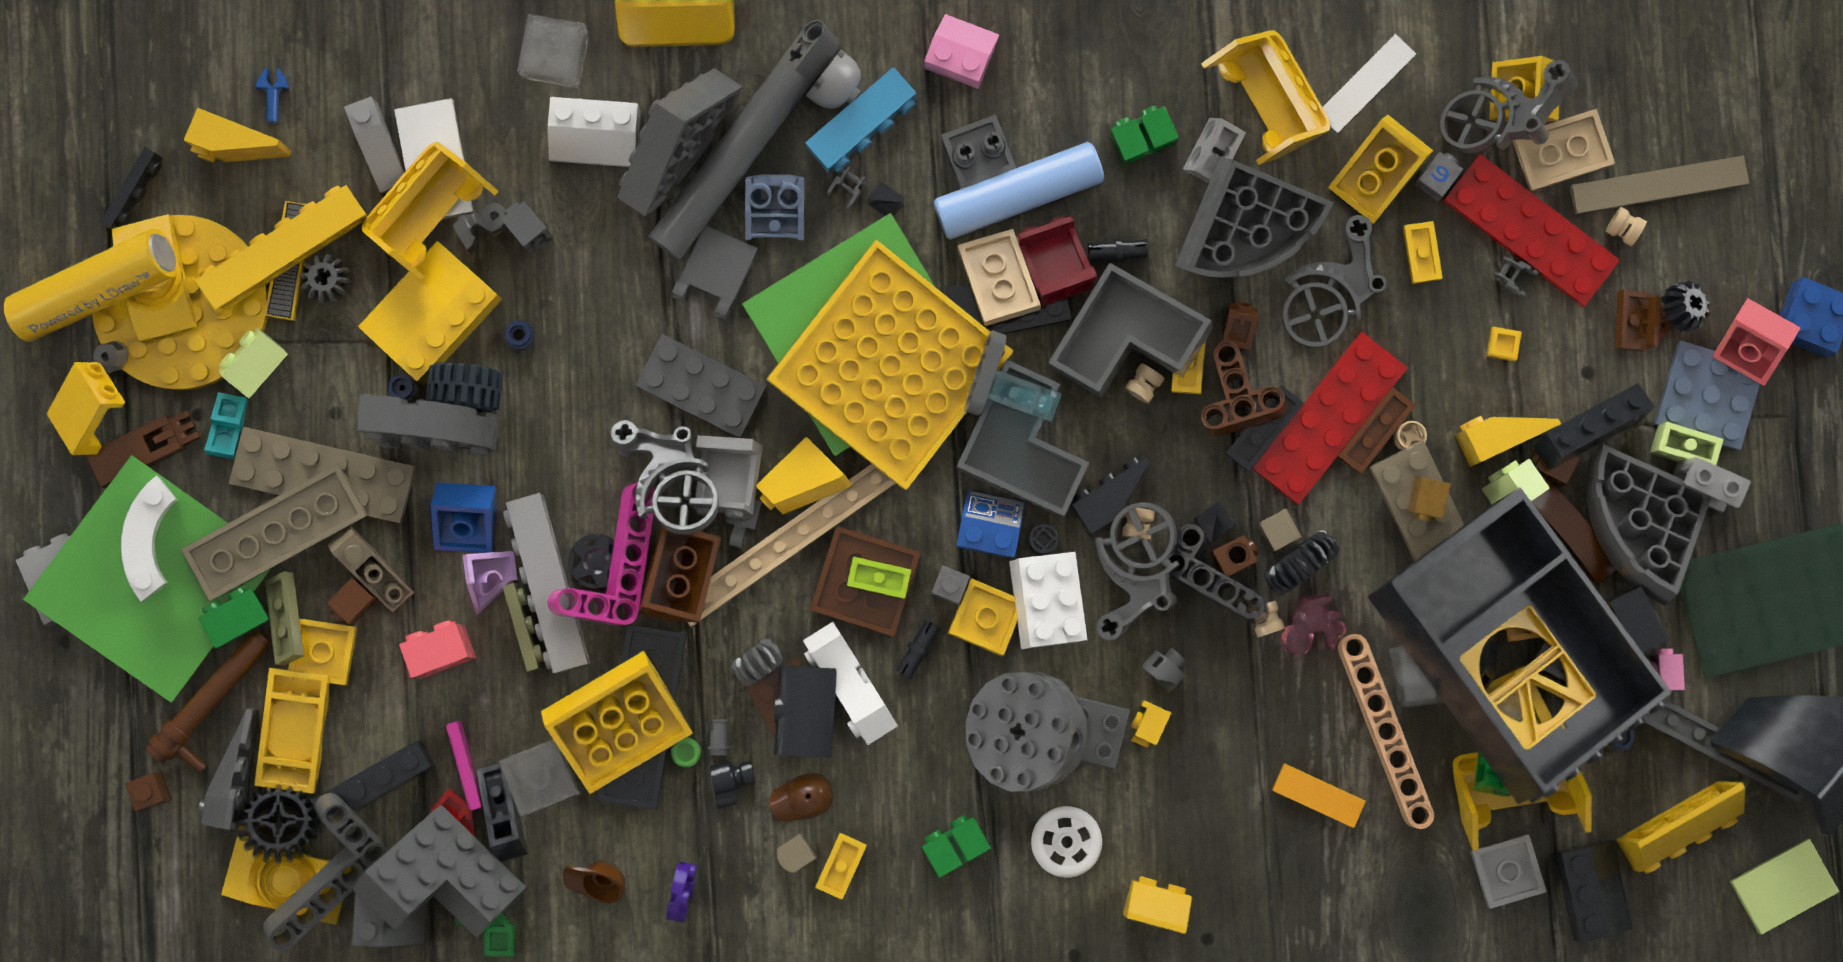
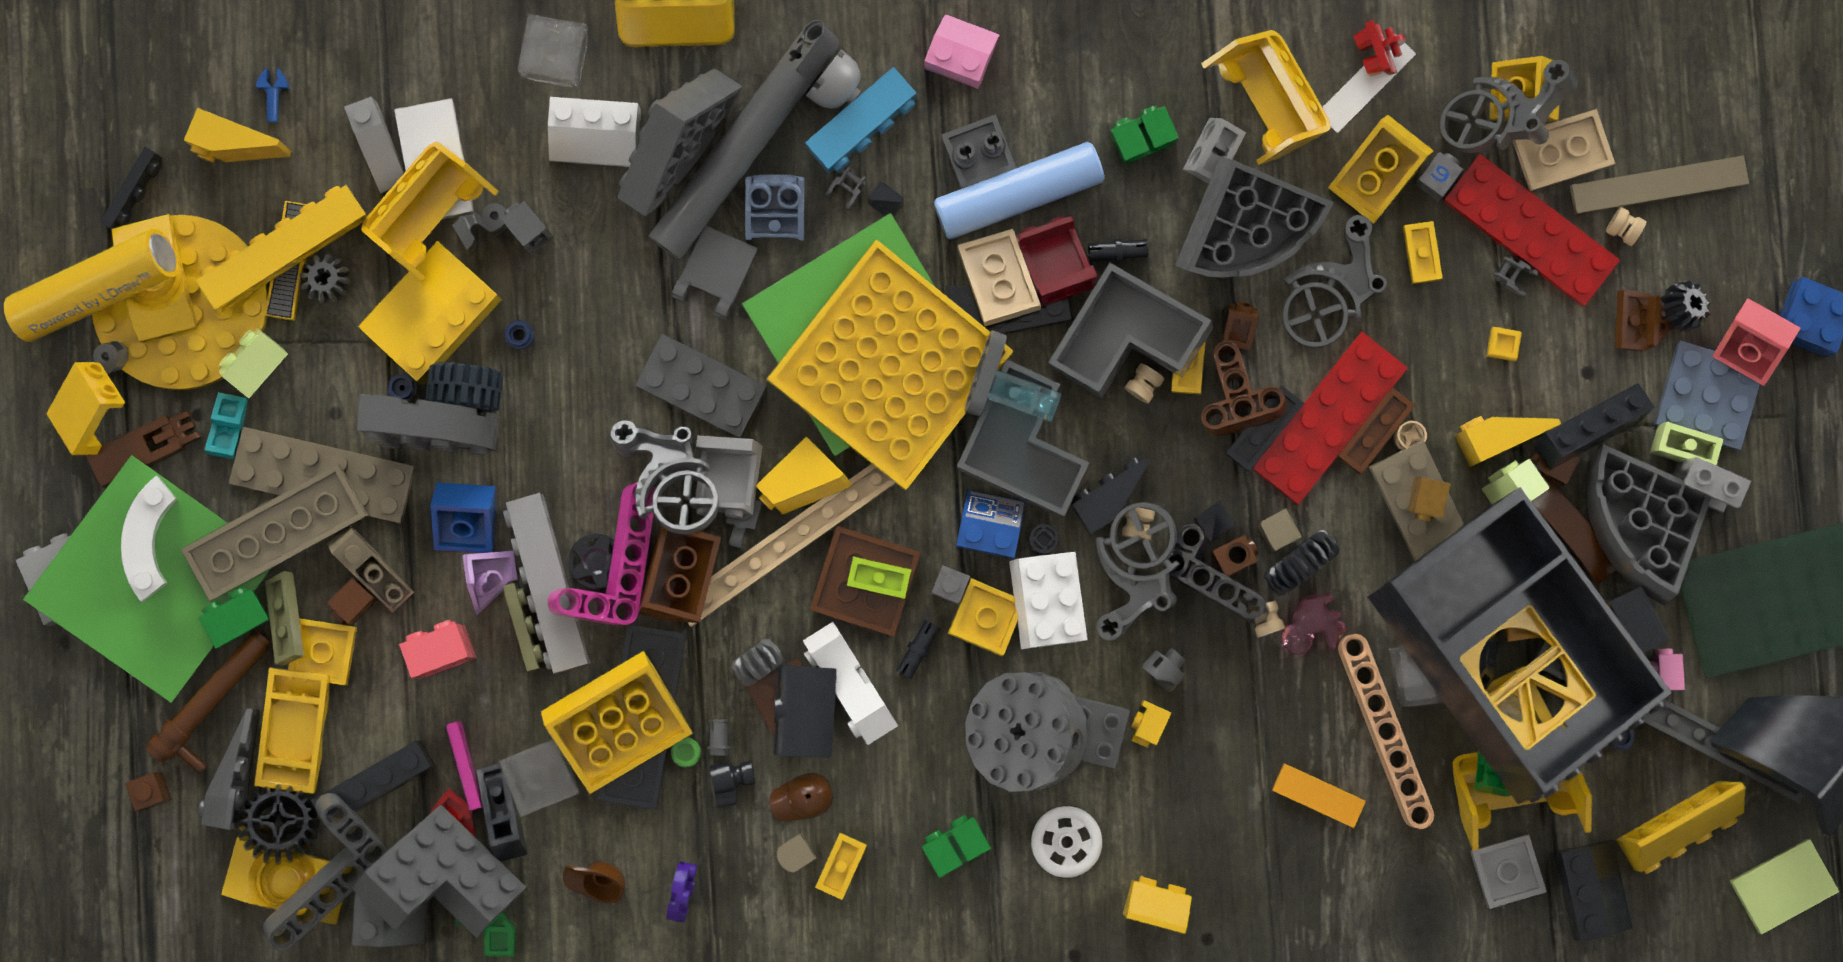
none -> red hips [1354,20,1406,76]

